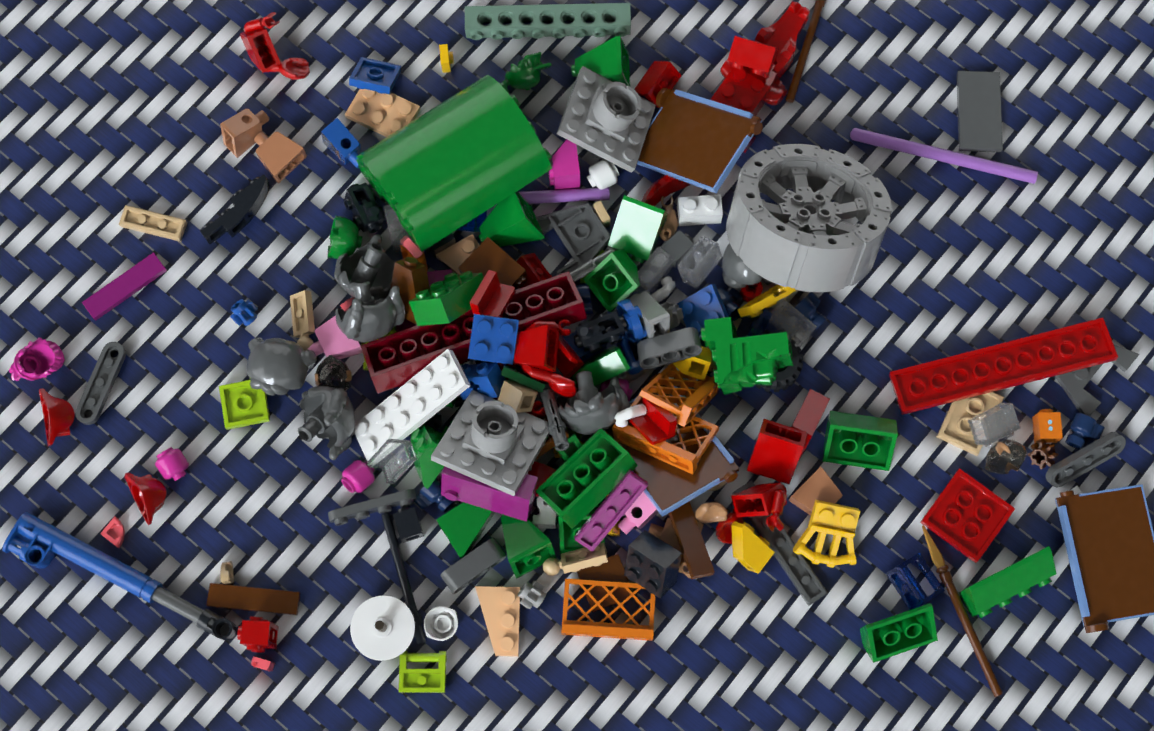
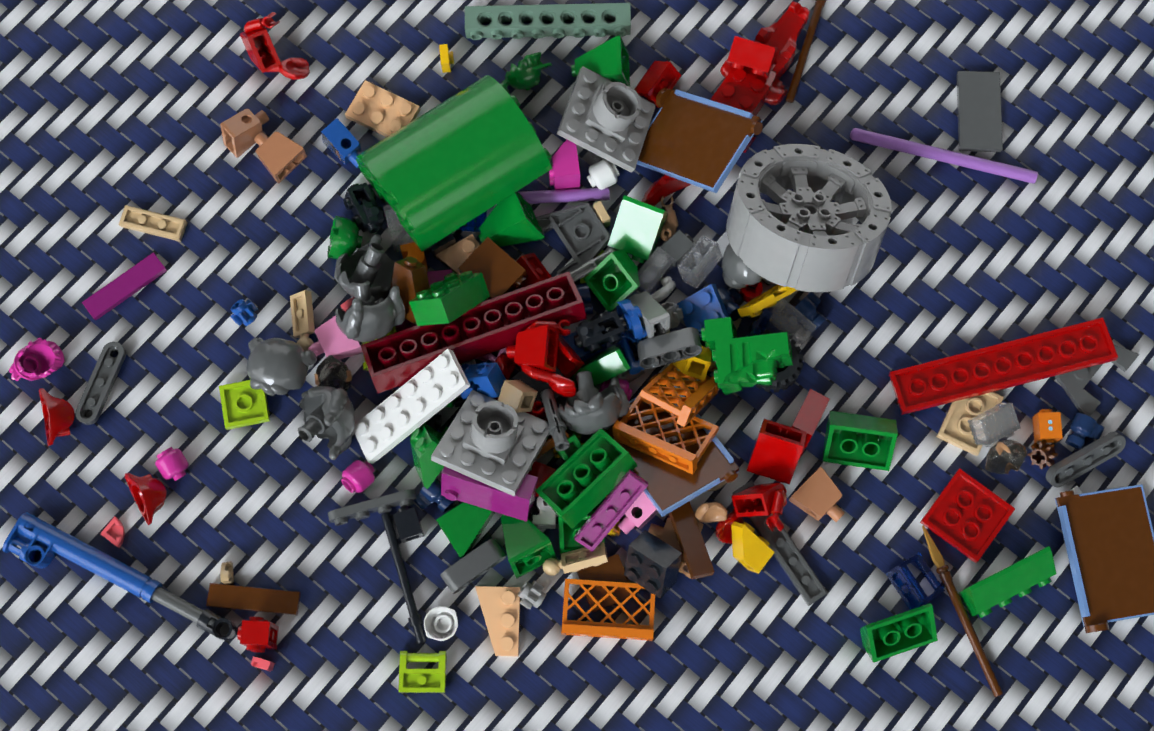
black slope [200,175,270,244] -> none
blue plate [349,57,401,94] -> none
white piece [350,595,415,661] -> none
clear panel [367,439,417,484] -> none
coral tile [400,235,423,258] -> none
blue plate [468,314,519,365] -> none
red panel [470,270,515,317] -> none
dark green tile [501,364,546,392] -> none
white arm [614,404,647,427] -> none
red panel [628,398,677,445] -> none
white brick [677,194,723,226] -> none
yellow plate [793,500,861,568] -> none

